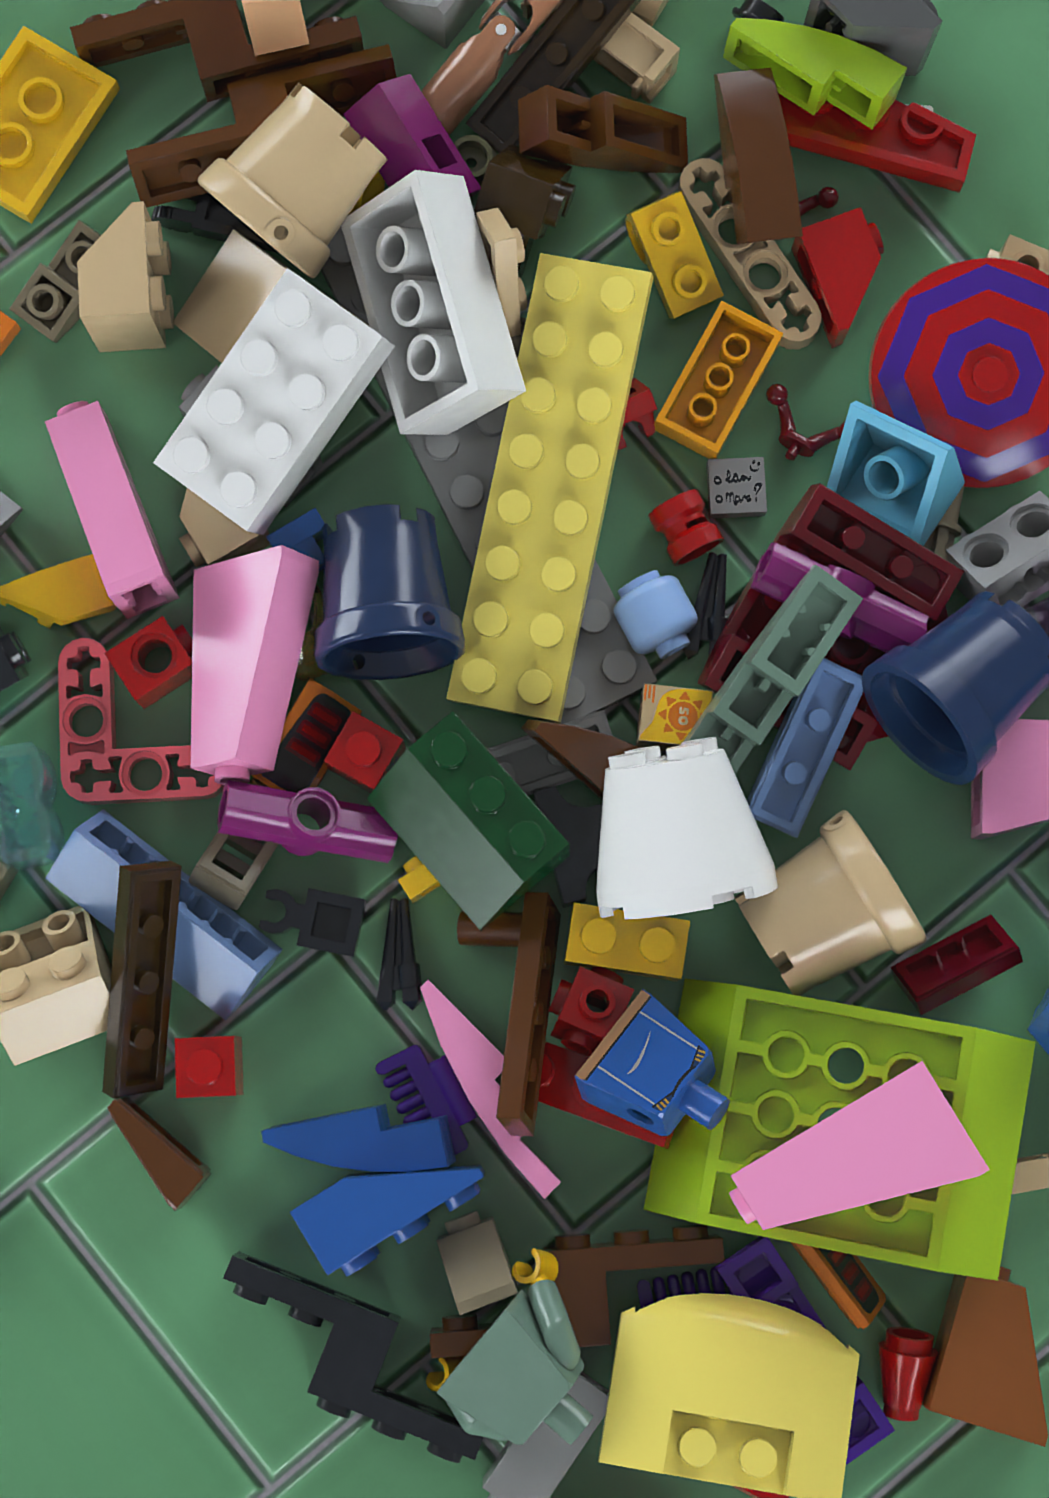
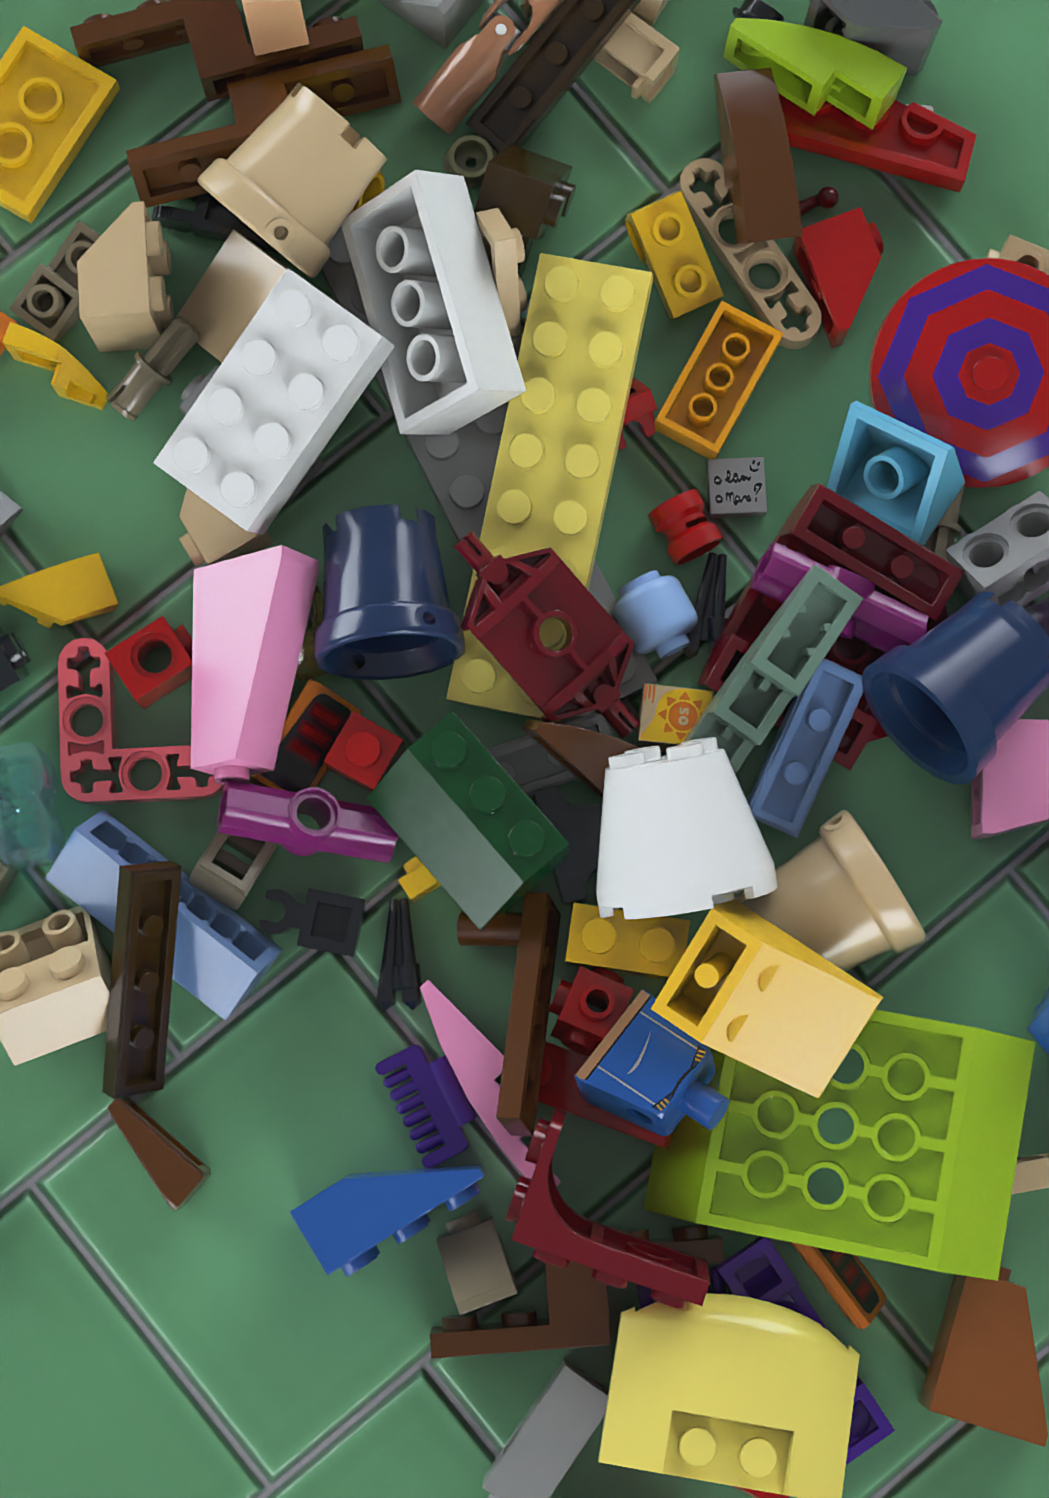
bright pink slope [45,401,180,619] -> none
red brick [175,1036,244,1098] -> none
black bracket [223,1251,484,1463] -> none
blue slope [261,1103,456,1172] -> none
blue tile [266,508,325,572] -> none
magenta brick [343,74,481,198] -> none
sand green torso [426,1248,593,1445] -> none
reddish brown slope [518,85,688,173] -> none
bright pink slope [729,1061,990,1230] -> none
dark red piece [766,383,845,461] -> none
red cone [879,1327,938,1421] -> none
dark red plate [890,914,1023,1015] -> none
none -> yellow slope [2,322,108,411]
none -> dark tan axle [106,317,200,421]
none -> dark red plate [454,530,640,738]
none -> dark red bracket [505,1108,710,1309]
none -> yellow slope [650,899,883,1098]

